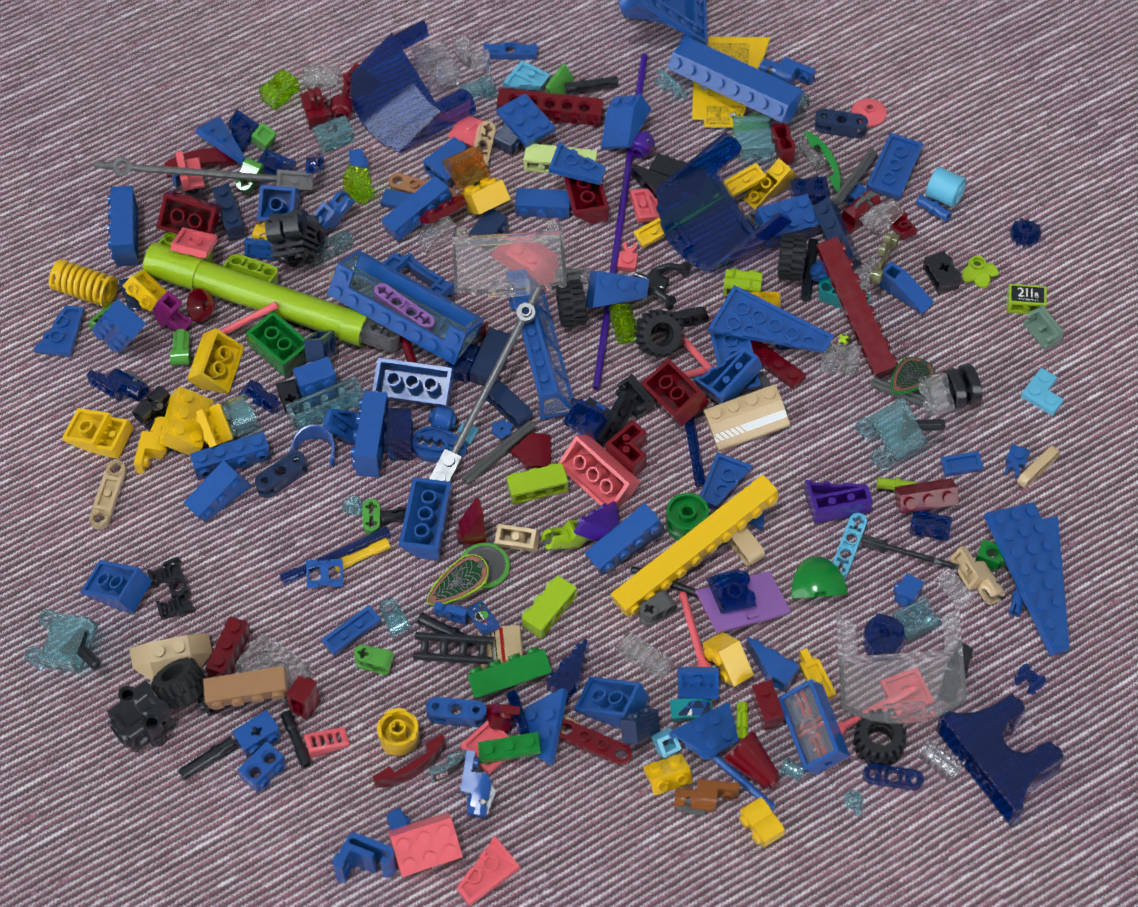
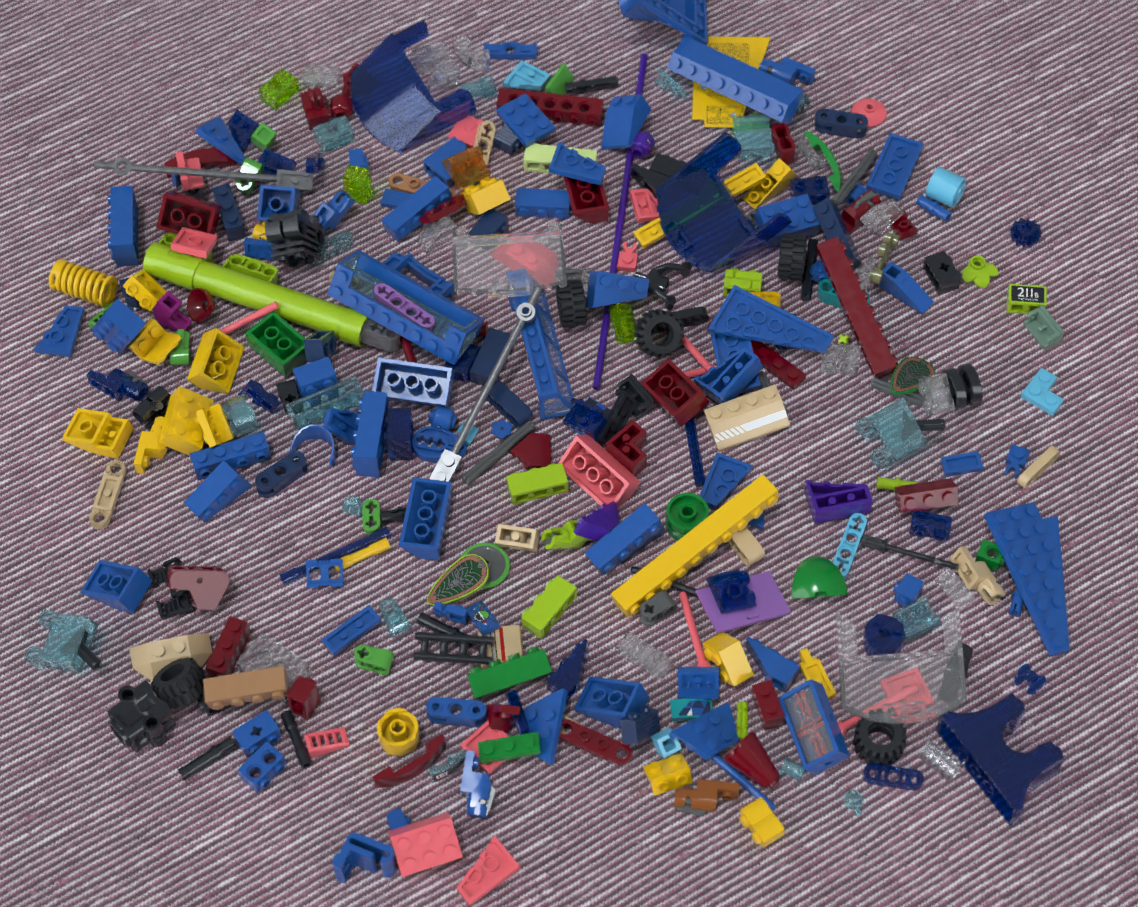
dark red slope [456,498,486,548] -> none
none -> yellow bracket [127,318,182,365]
none -> piece [167,565,229,610]

